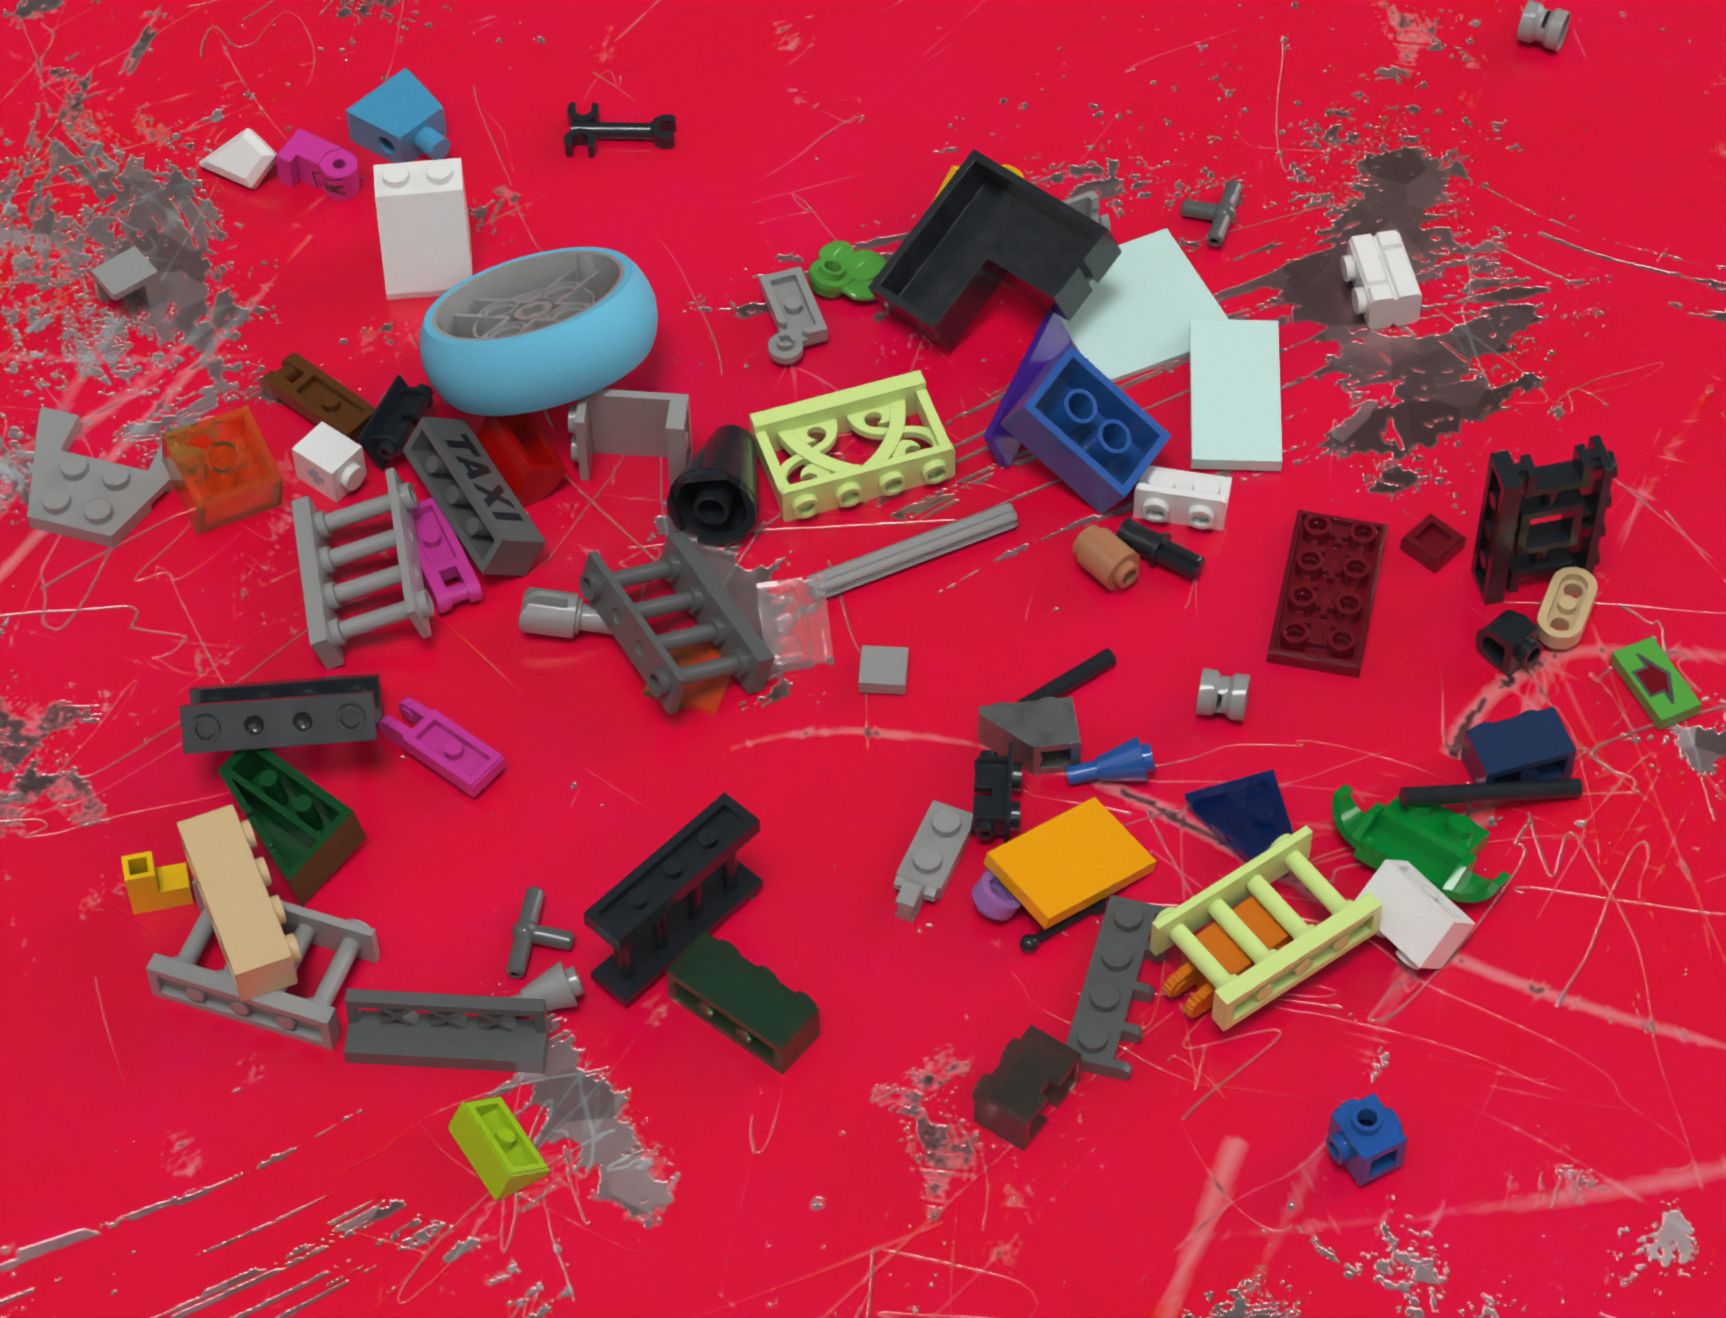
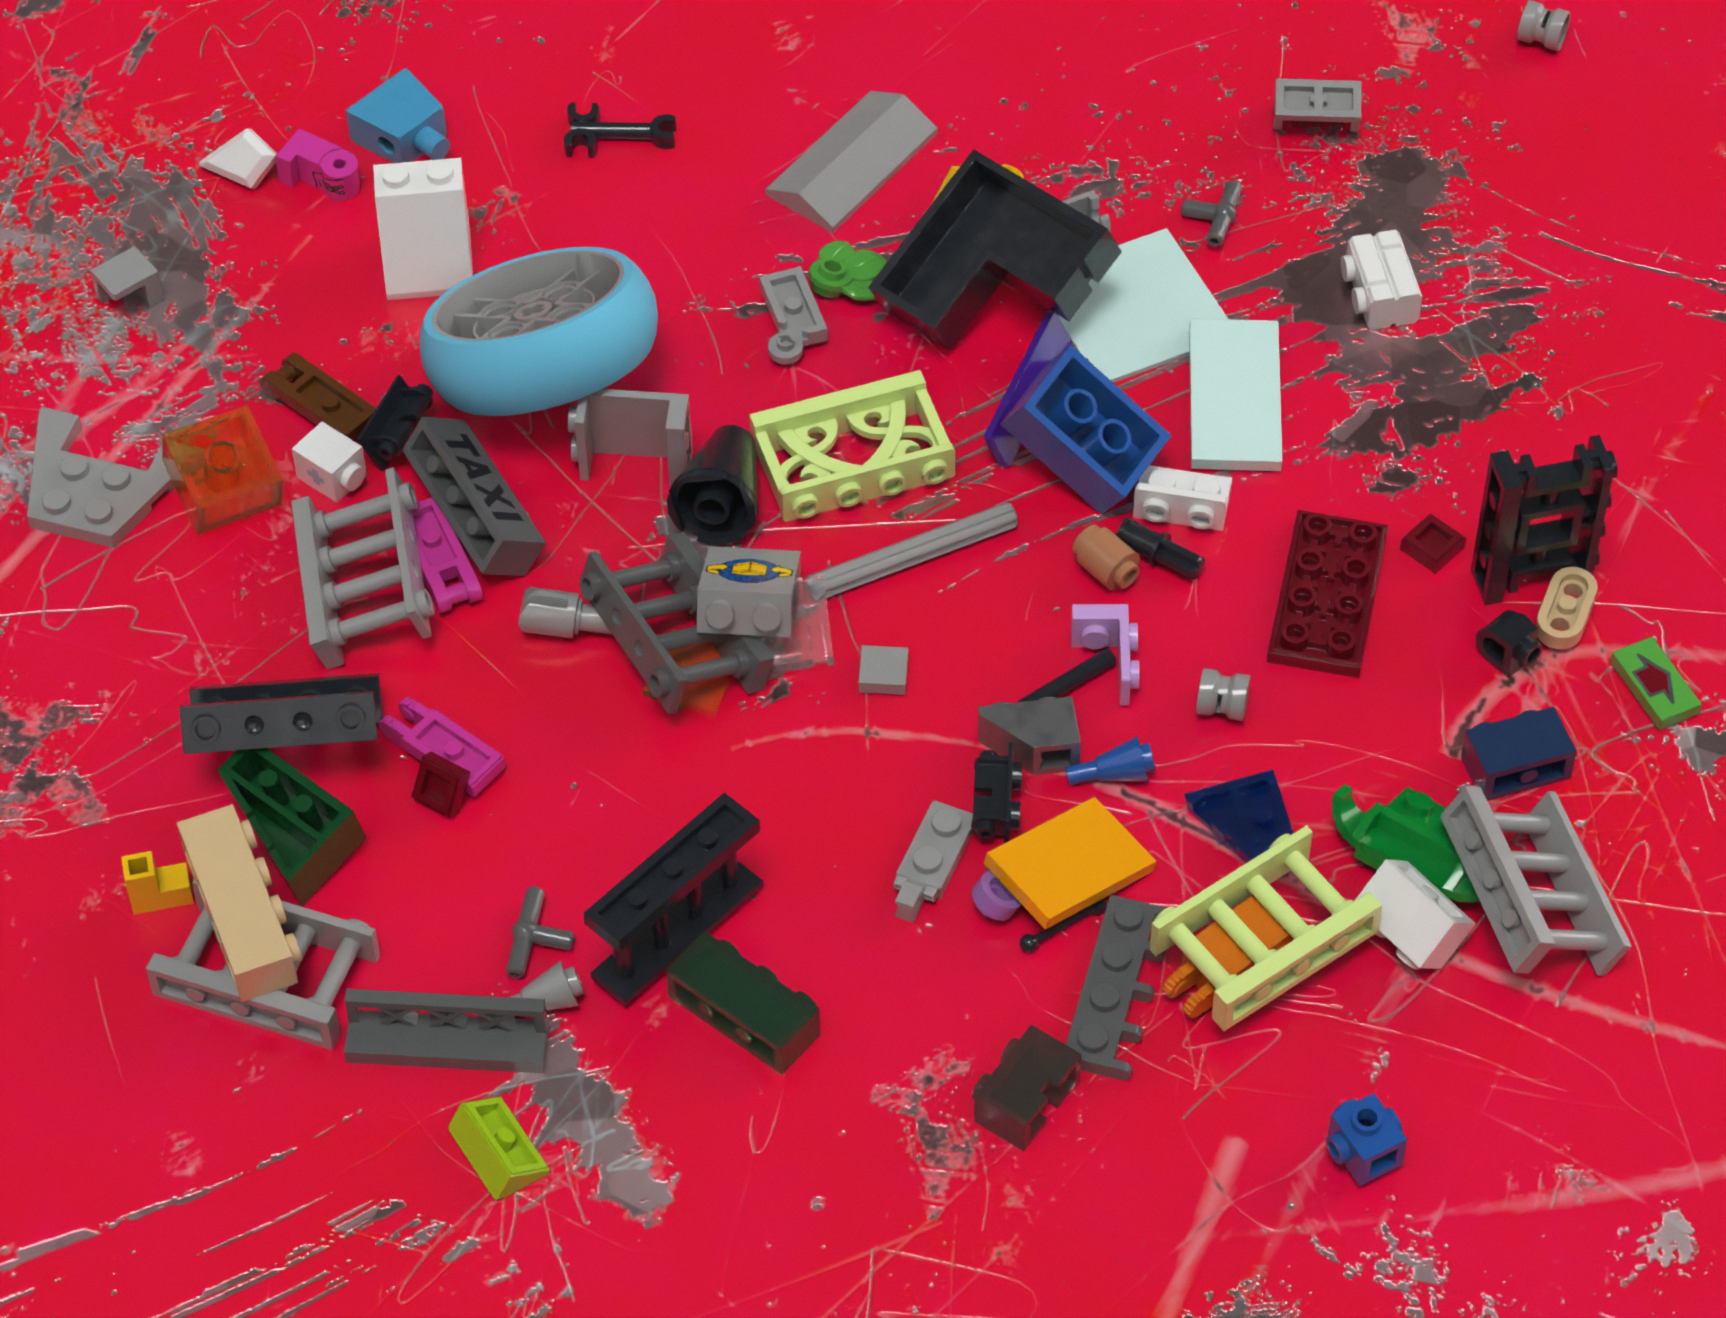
red brick [476,413,567,508] -> none
black bar [1399,778,1583,806] -> none
none -> dark red tile [411,751,470,817]
none -> light grey panel [697,546,801,638]
none -> light grey slope [765,91,938,233]
none -> lavender bracket [1071,604,1139,706]
none -> light grey hinge [1273,78,1361,132]
none -> light grey fence [1440,786,1632,976]

